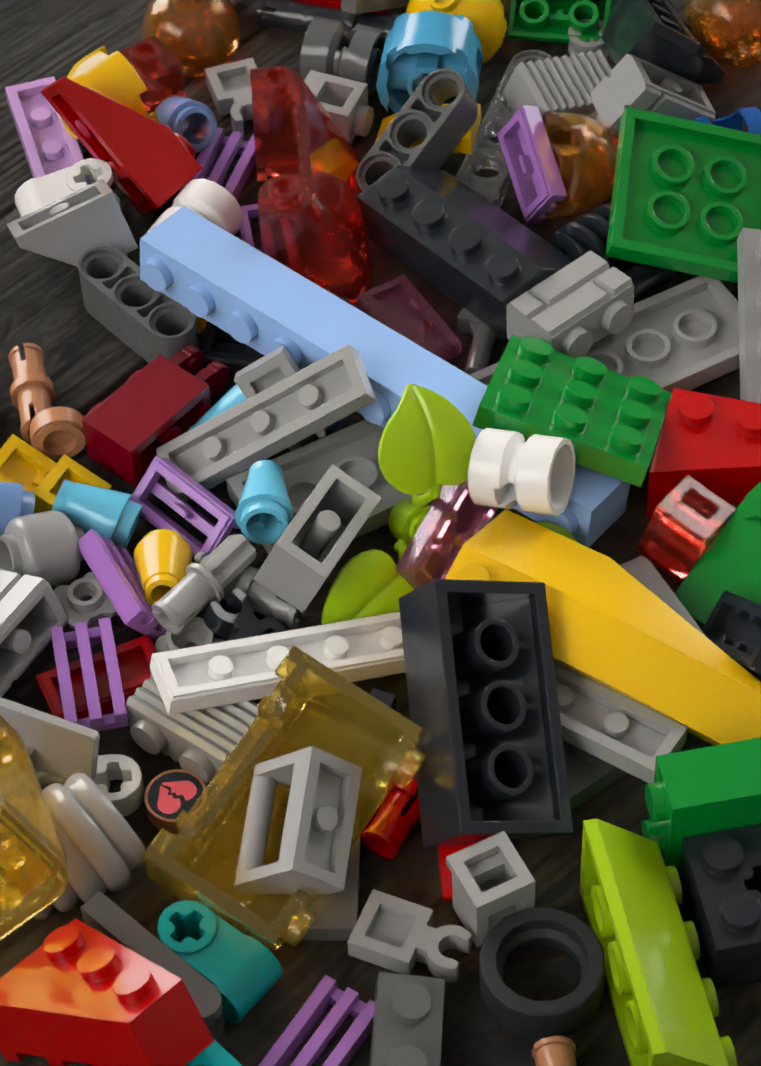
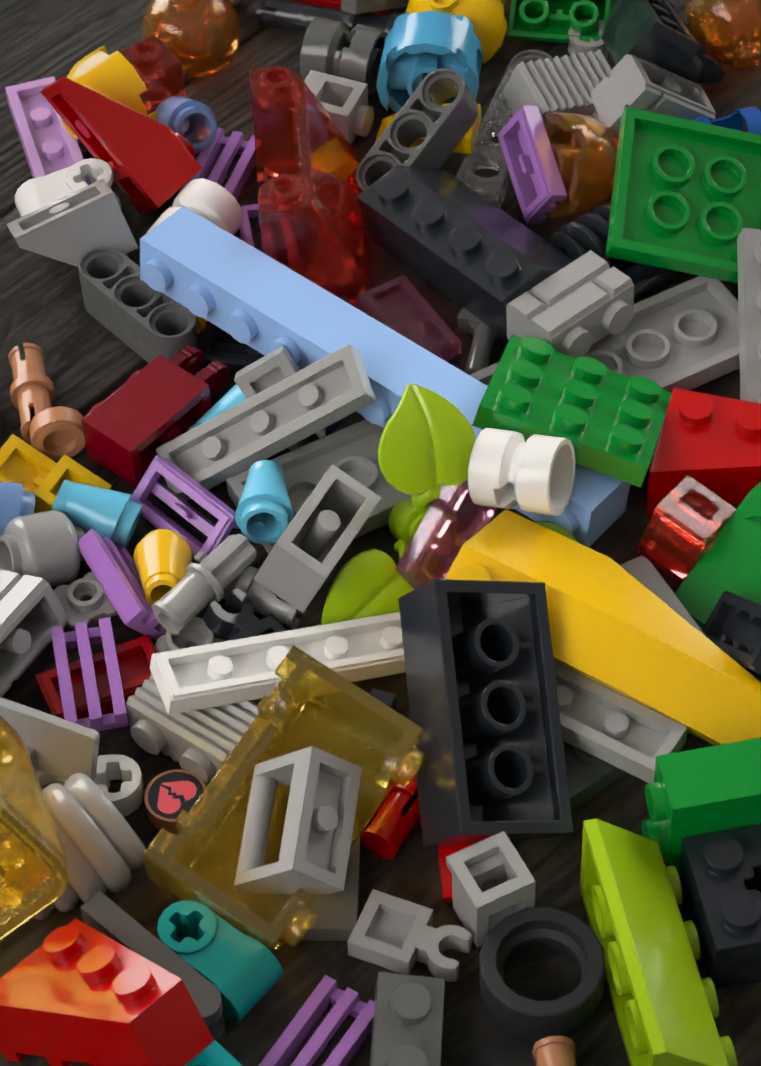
light grey plate [205,57,270,135] -> none

